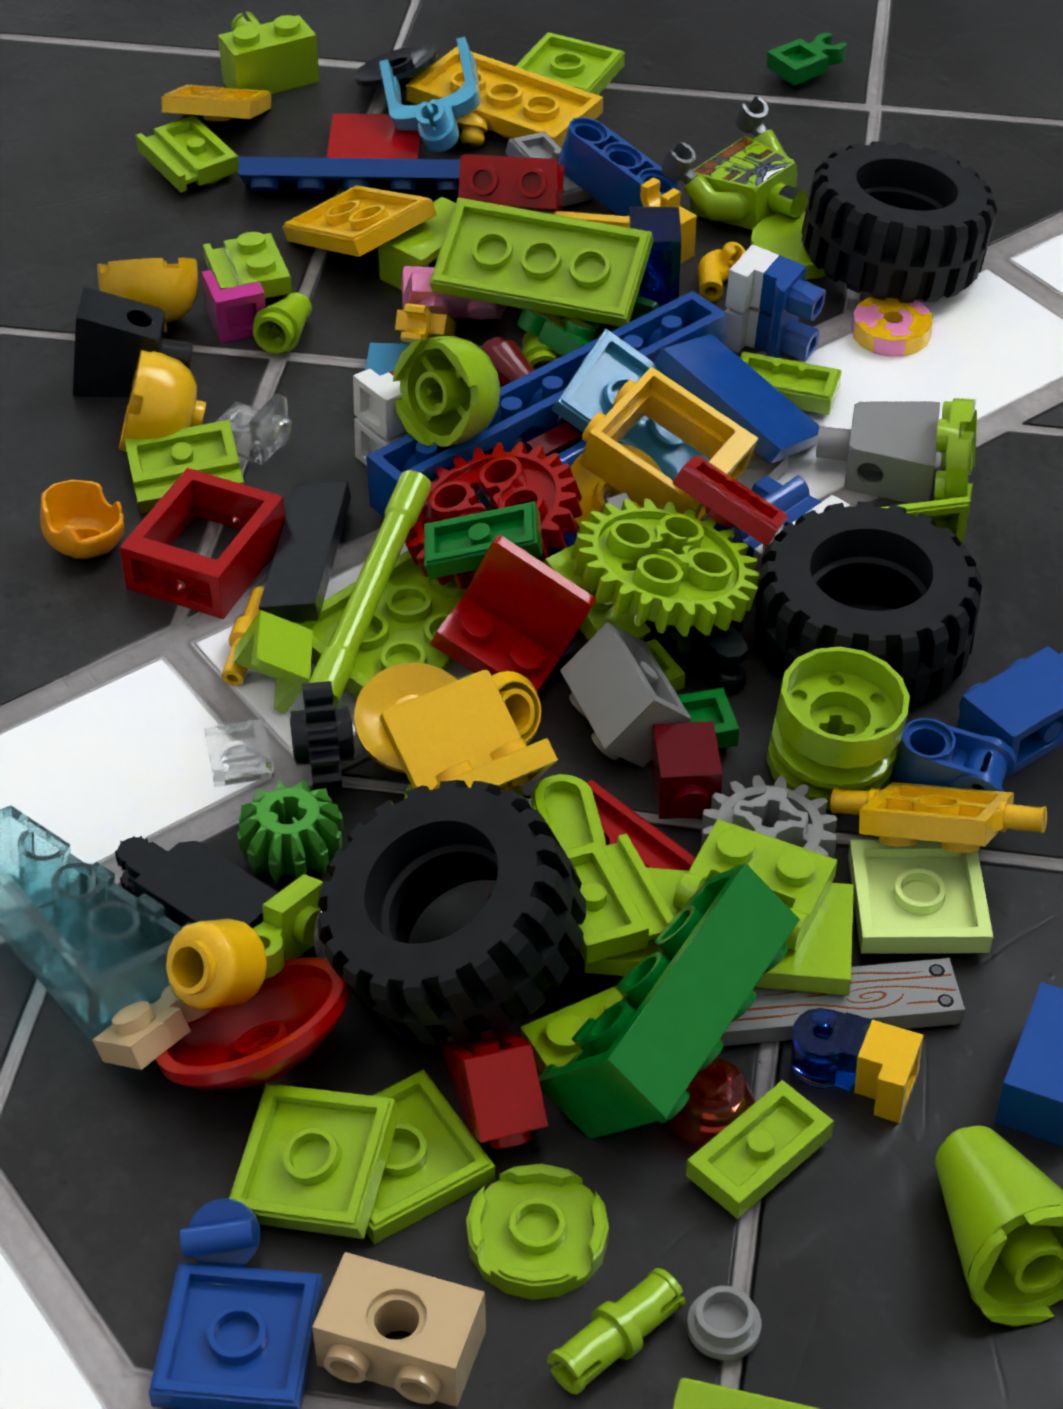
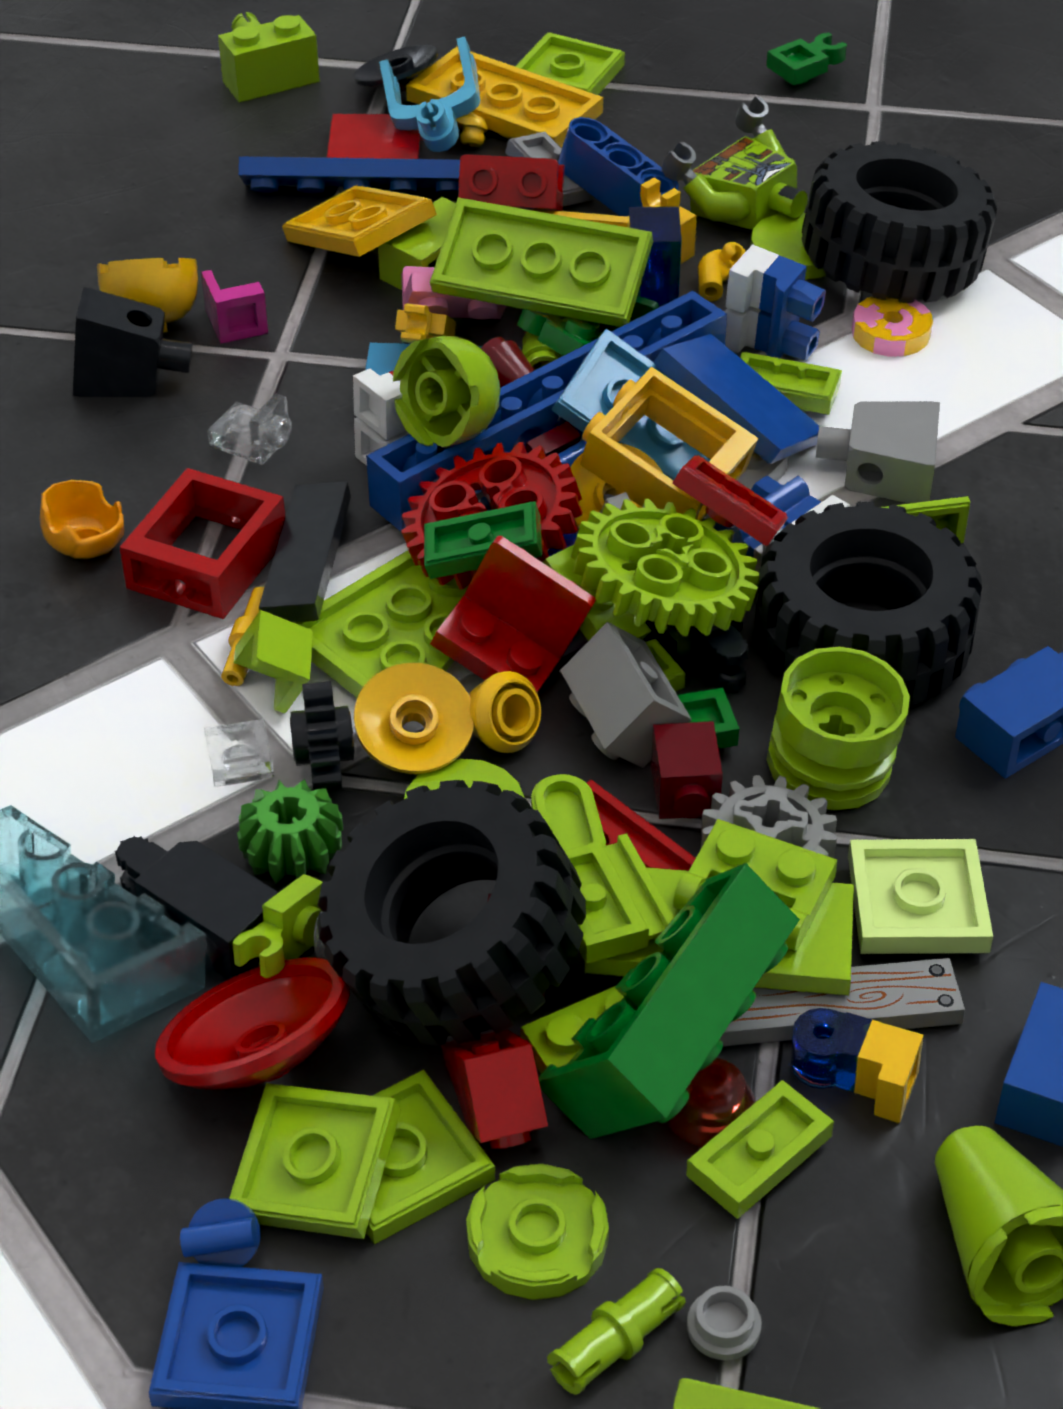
tan plate [92,985,212,1070] -> none
yellow cylinder [119,349,206,452] -> none
lime plate [124,420,245,514] -> none
lime plate [136,115,239,192] -> none
yellow plate [162,85,271,121] -> none
yellow head [166,918,267,1010] -> none
lime plate [203,232,292,298] -> none
lime cone [253,292,312,354] -> none
lime piece [309,470,432,707] -> none
tan brick [312,1252,486,1407] -> none
yellow bracket [380,670,558,791] -> none
yellow plate [830,782,1047,853] -> none
blue piece [892,718,1016,792] -> none
lime plate [934,398,977,501] -> none

